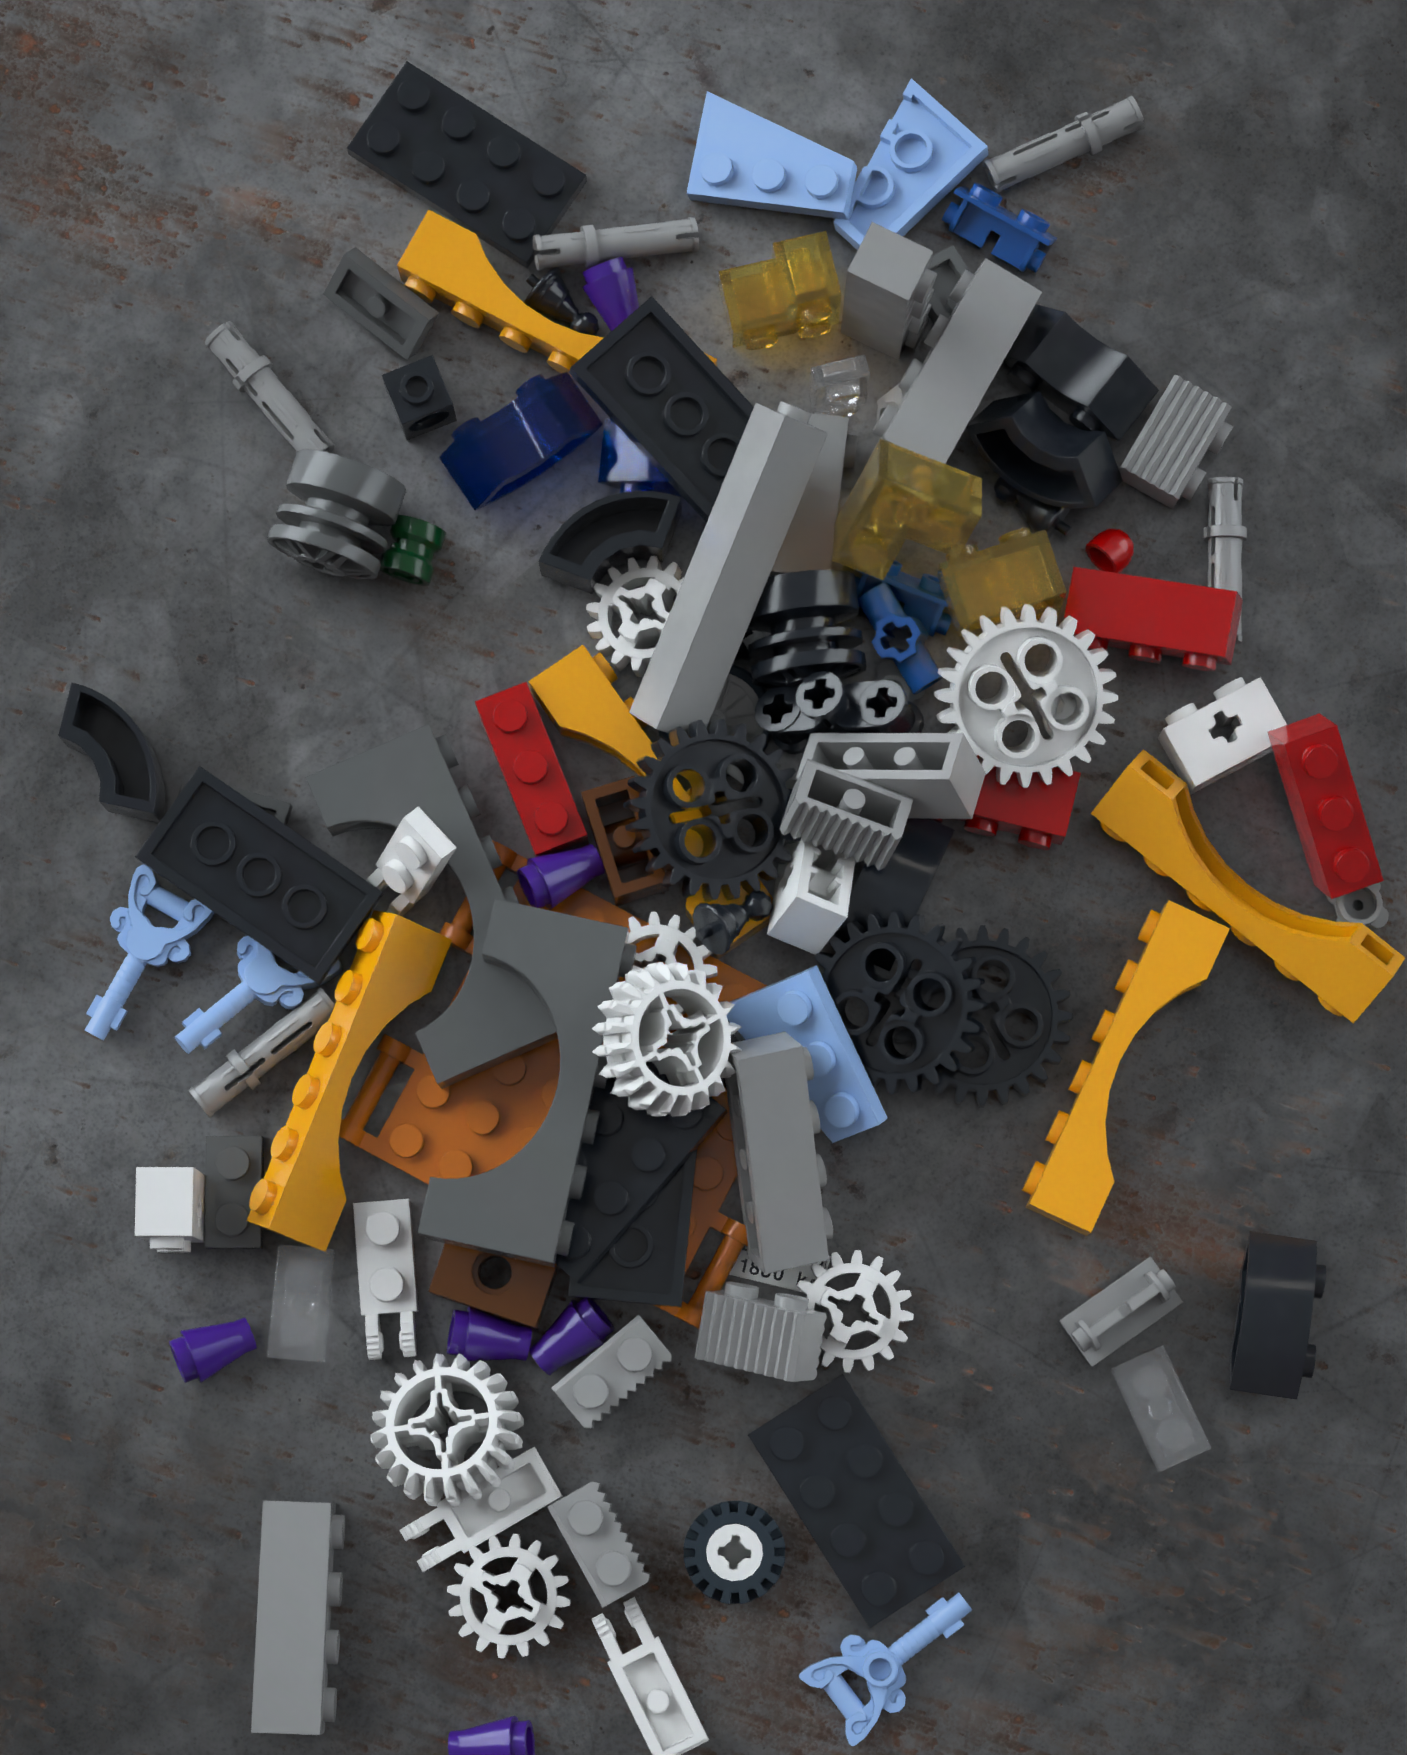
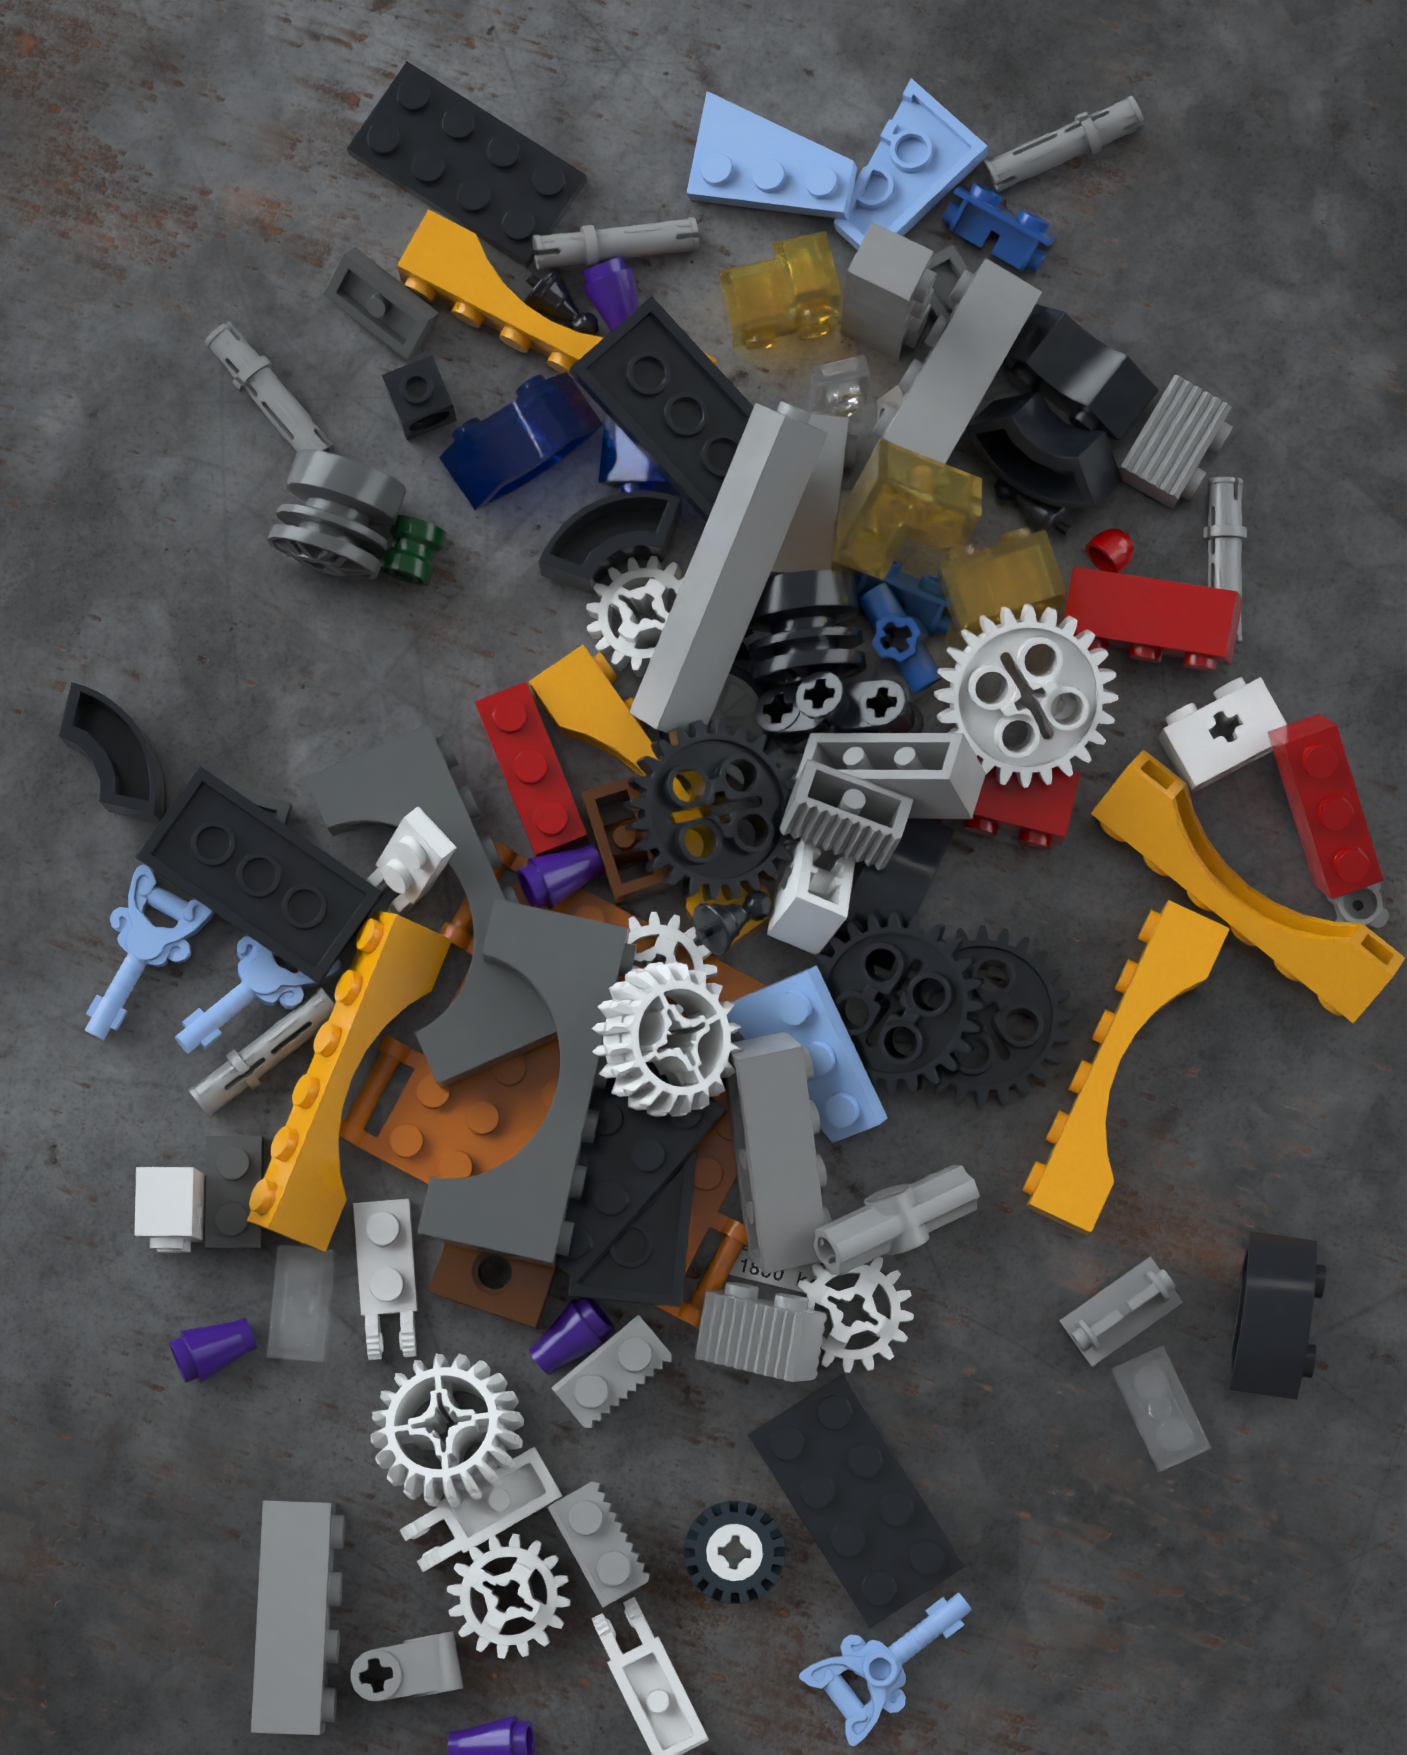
dark purple cone [447,1306,532,1362] -> none
none -> light grey piece [351,1631,463,1701]
none -> light grey piece [813,1165,980,1275]

